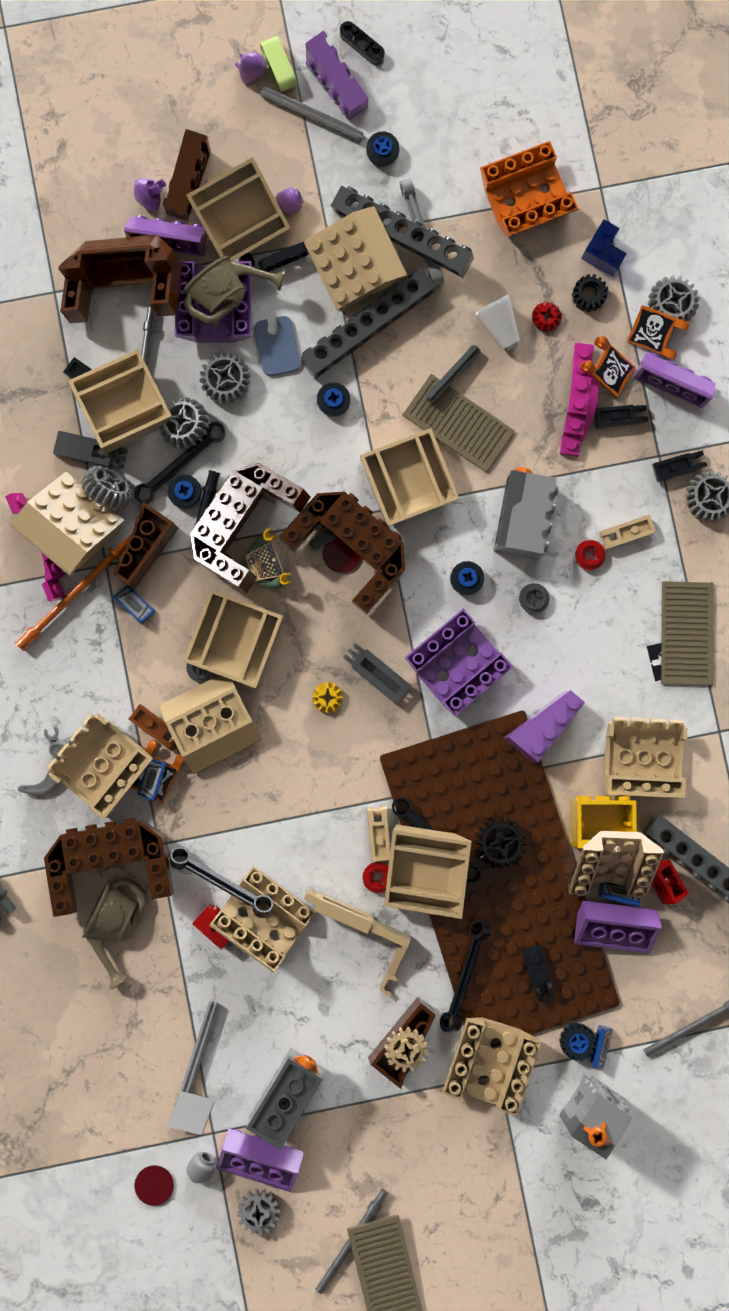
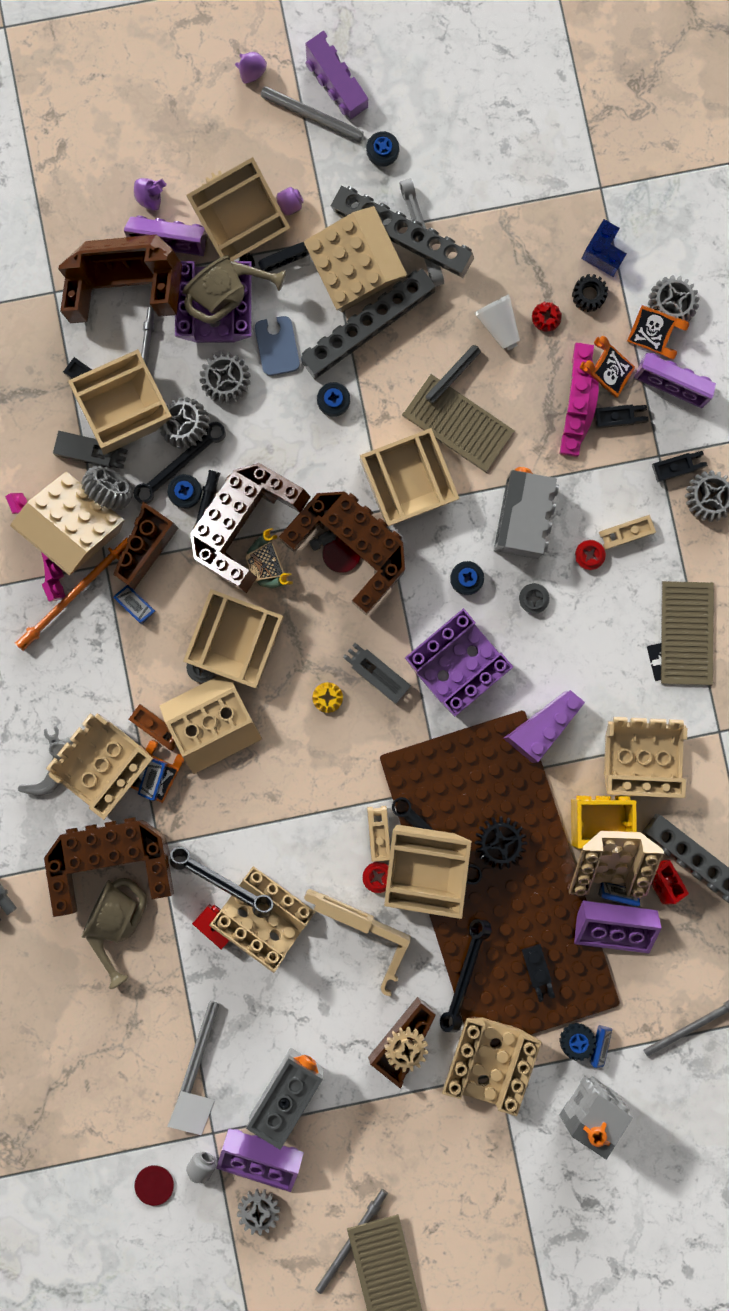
reddish brown wedge [163,129,211,221] -> none
yellowish green beam [260,36,298,93] -> none
black beam [340,21,385,65] -> none
orange slope [480,141,579,237] -> none

